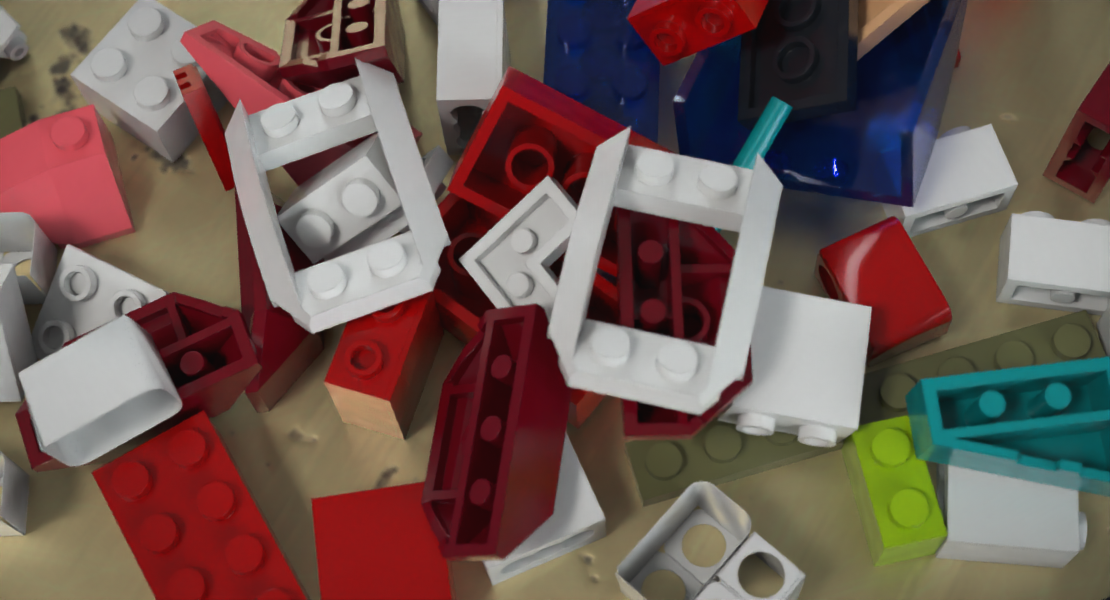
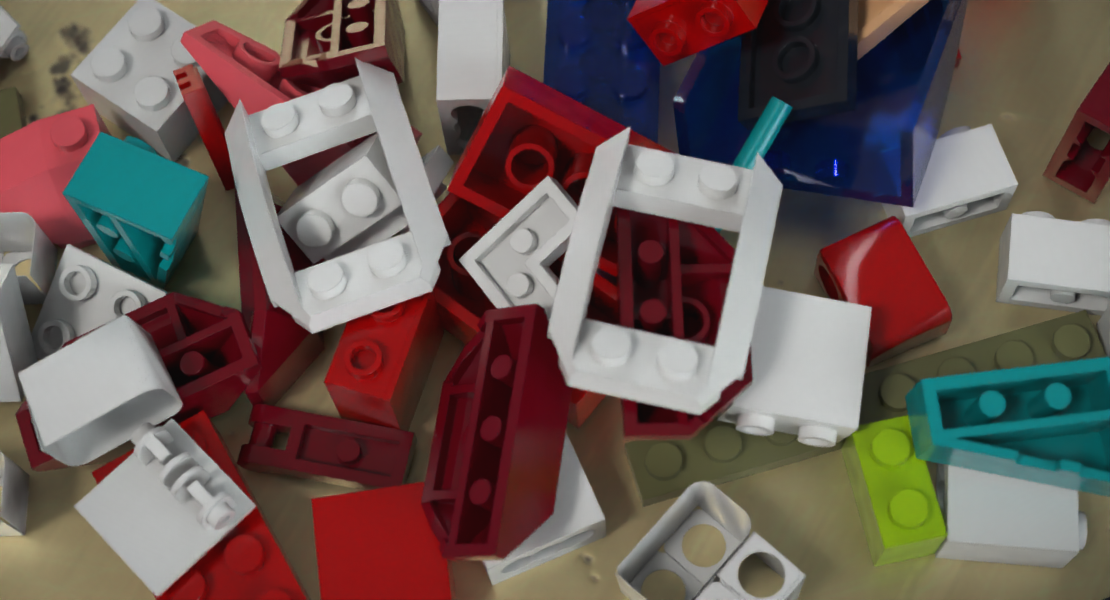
none -> teal wedge [62,132,209,290]
none -> white hinge [74,419,256,598]
none -> dark red plate [237,404,417,490]

